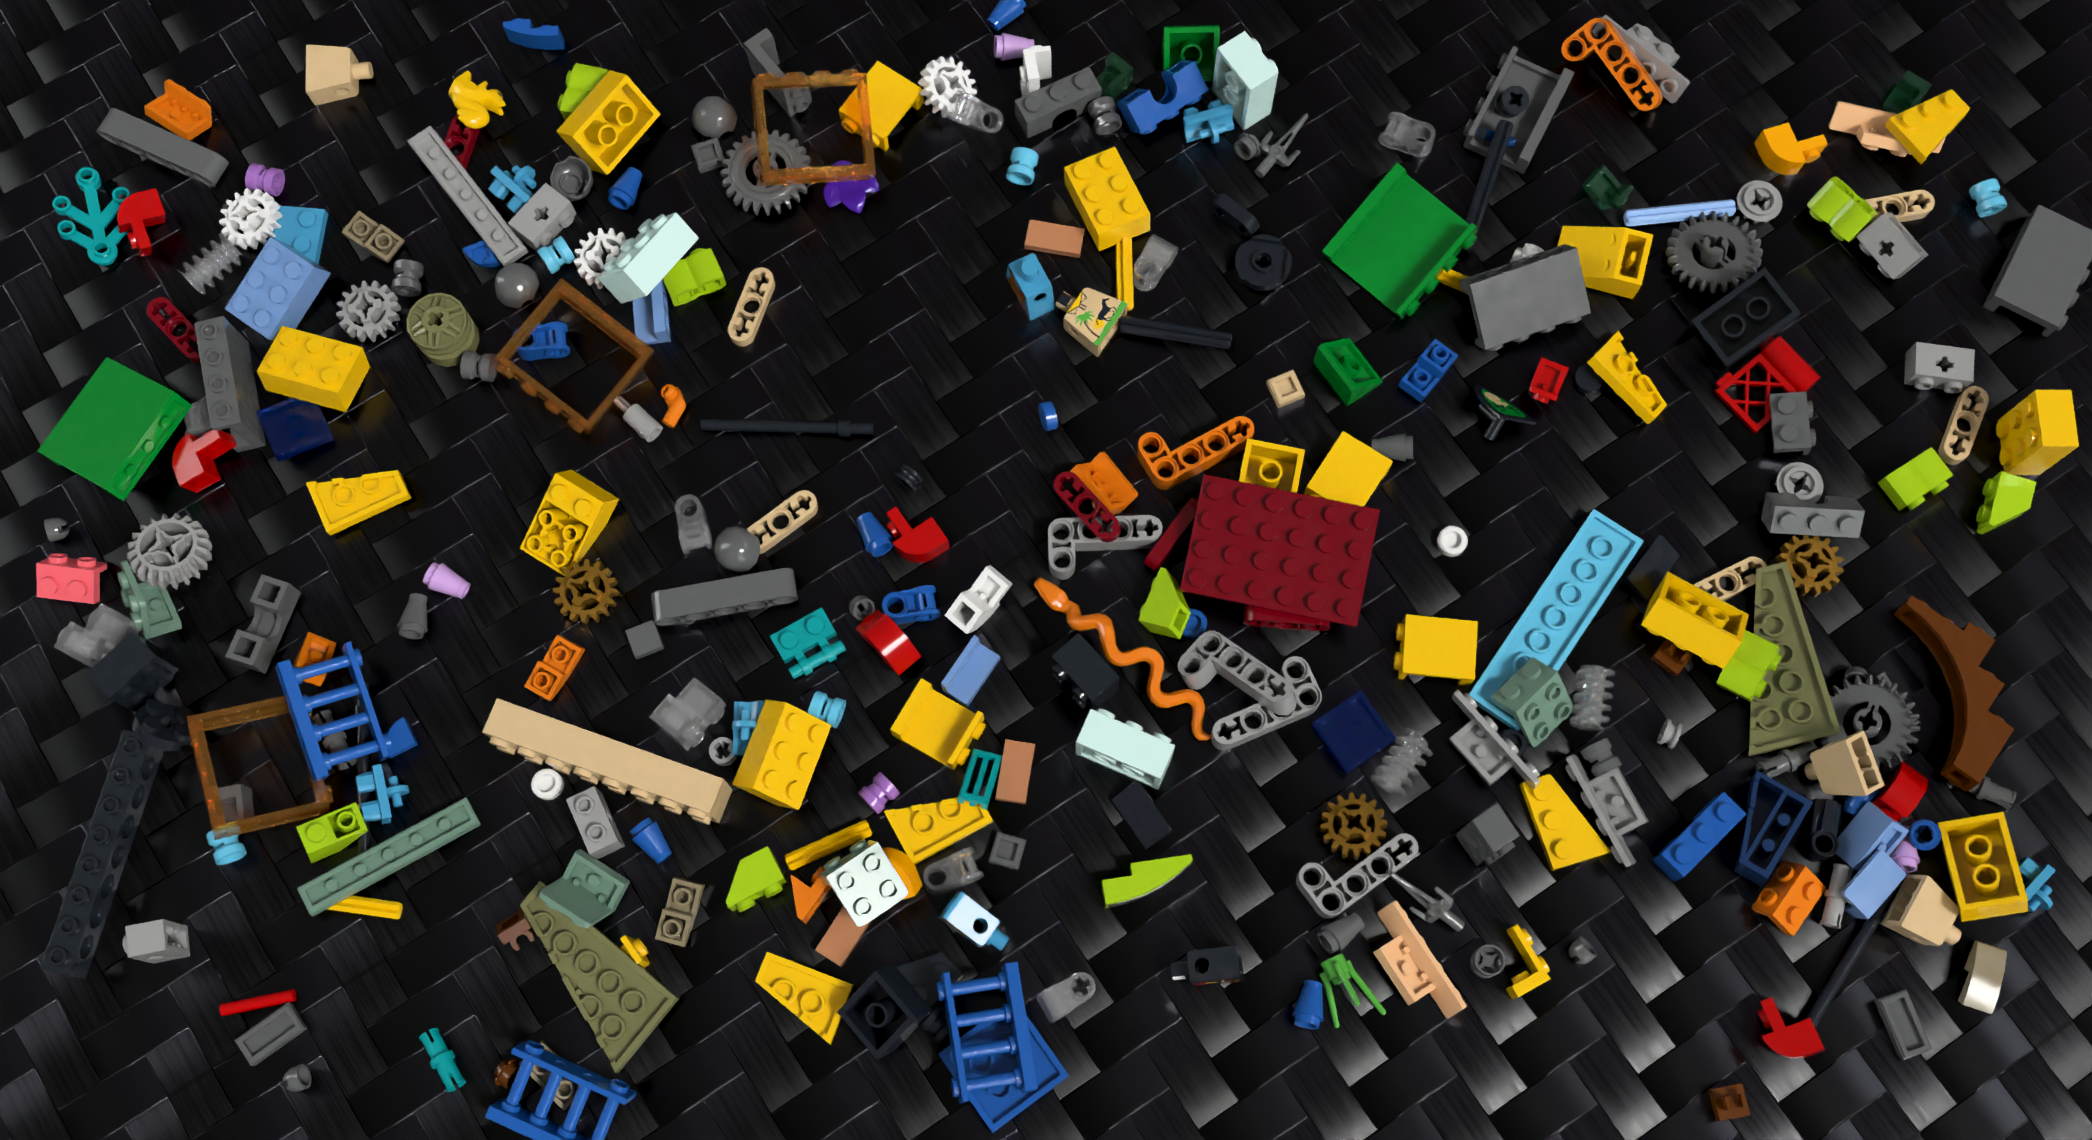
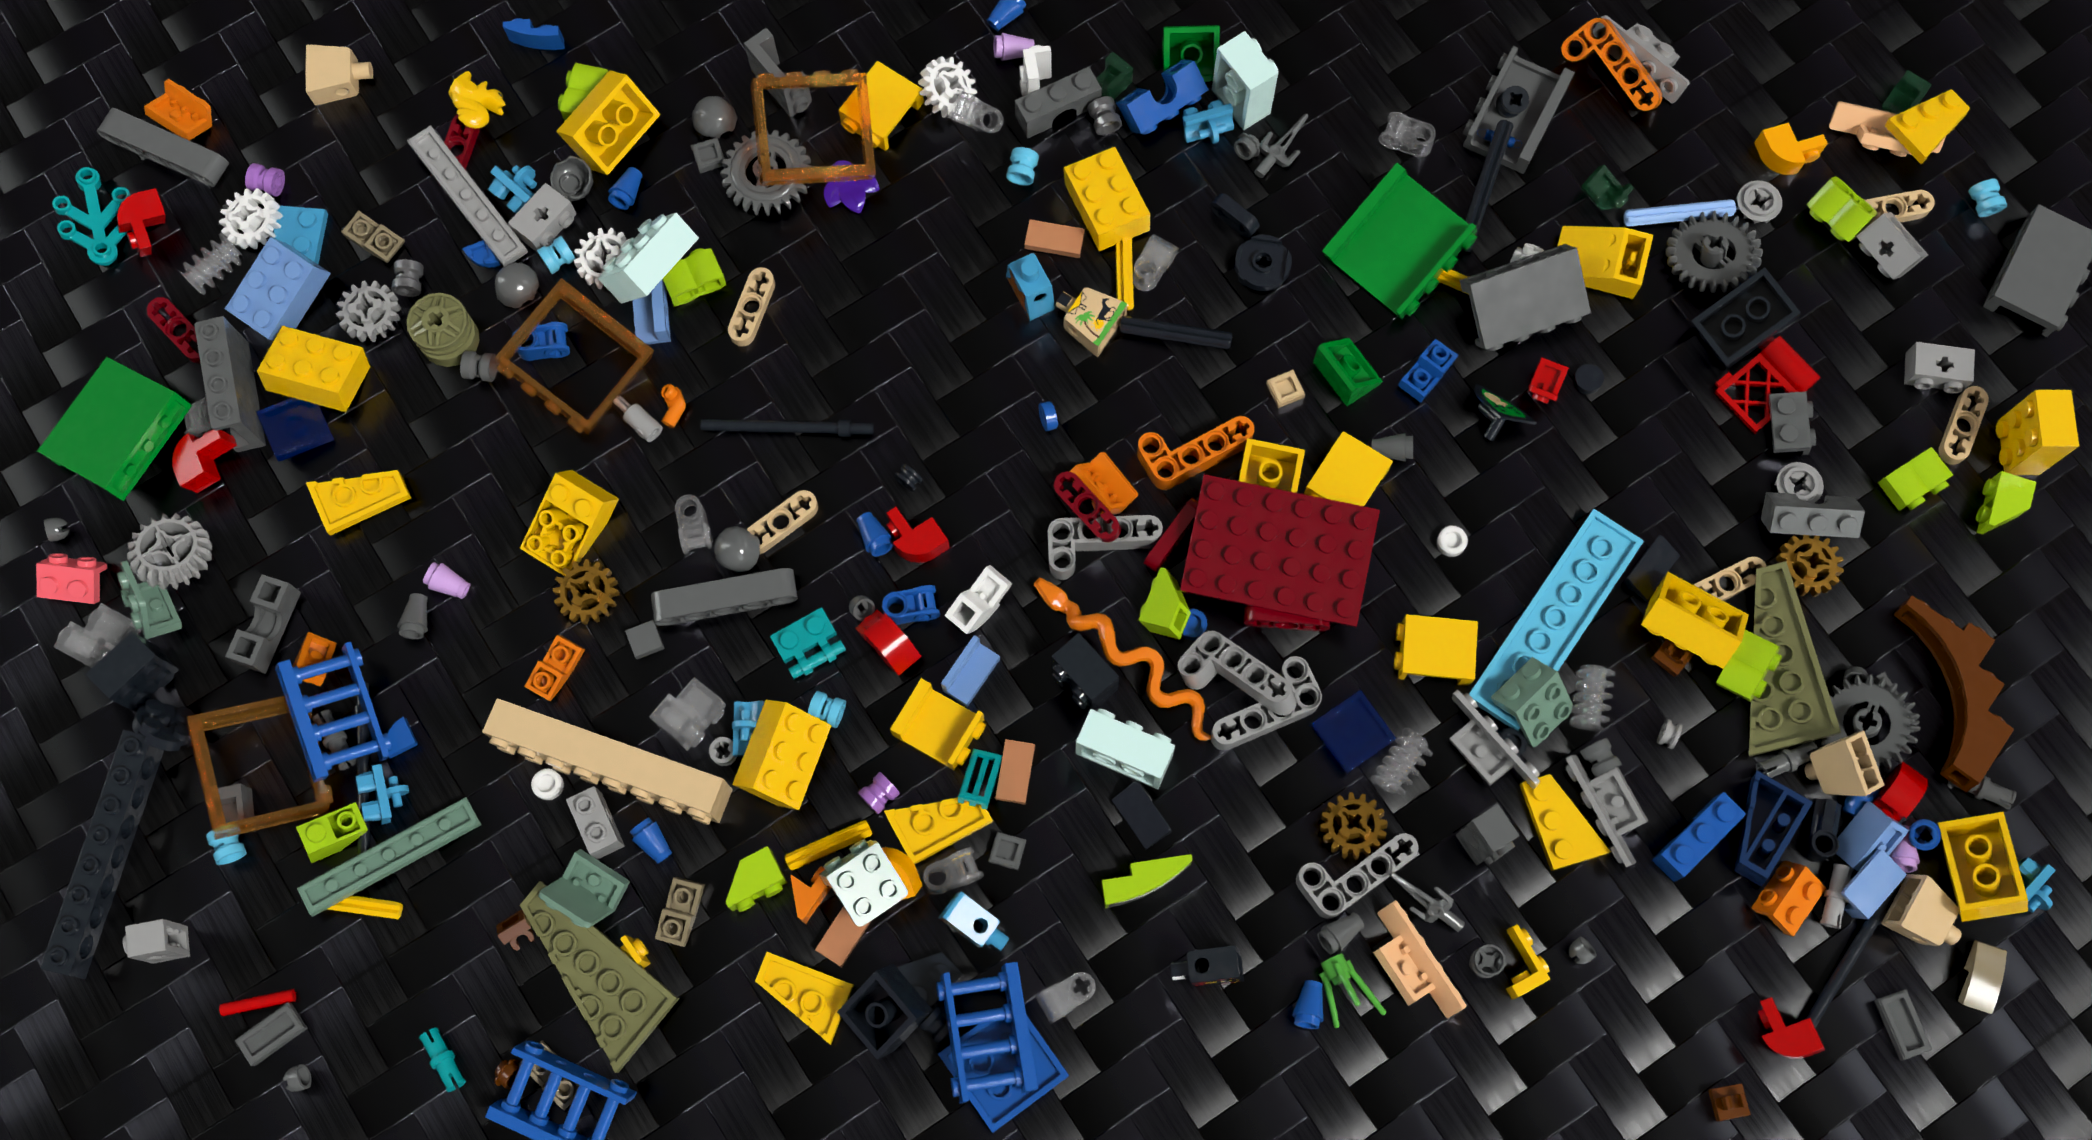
yellow wing [1587,331,1667,424] -> none

